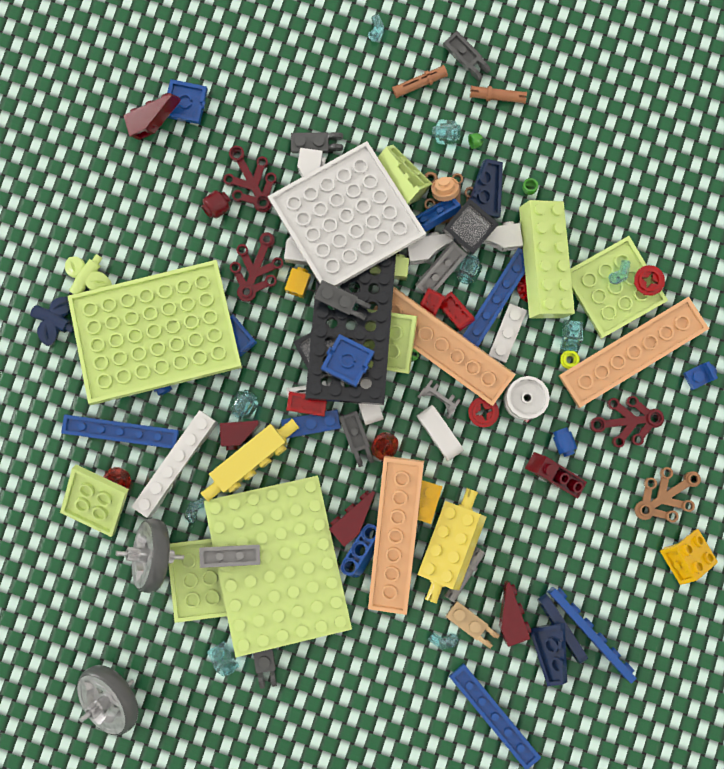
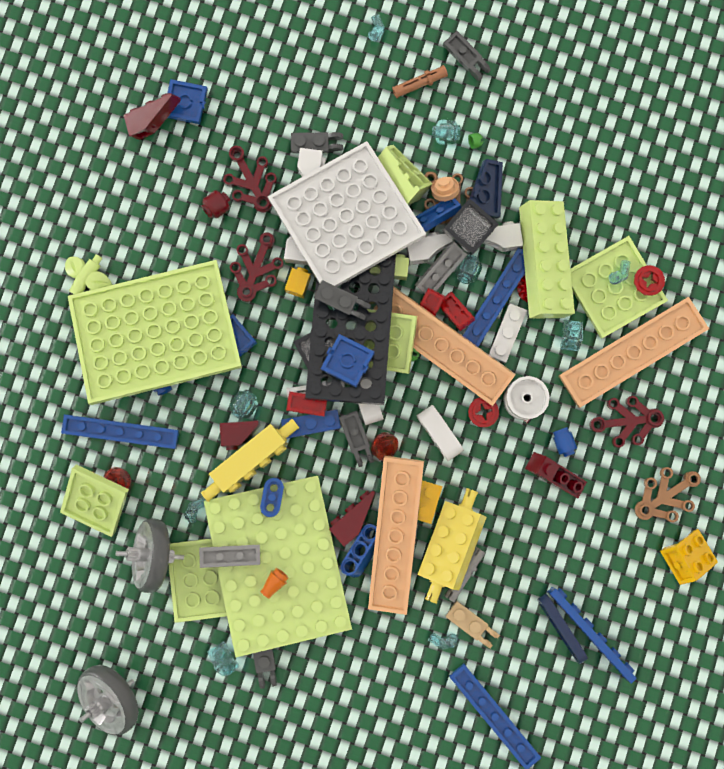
dark blue plant [30,297,74,346] -> none
white arch [131,410,218,518] -> none
light grey piece [418,380,461,419] -> none
nougat pin [469,85,527,104] -> none
dark red slope [499,581,531,647] -> none
bright green hinge [522,178,538,195] -> none
dark blue wing [530,622,568,686] -> none
neon yellow plate [560,350,580,369] -> none
blue bracket [683,361,718,390] -> none
none -> blue plate [260,478,284,517]
none -> orange cone [260,568,289,599]

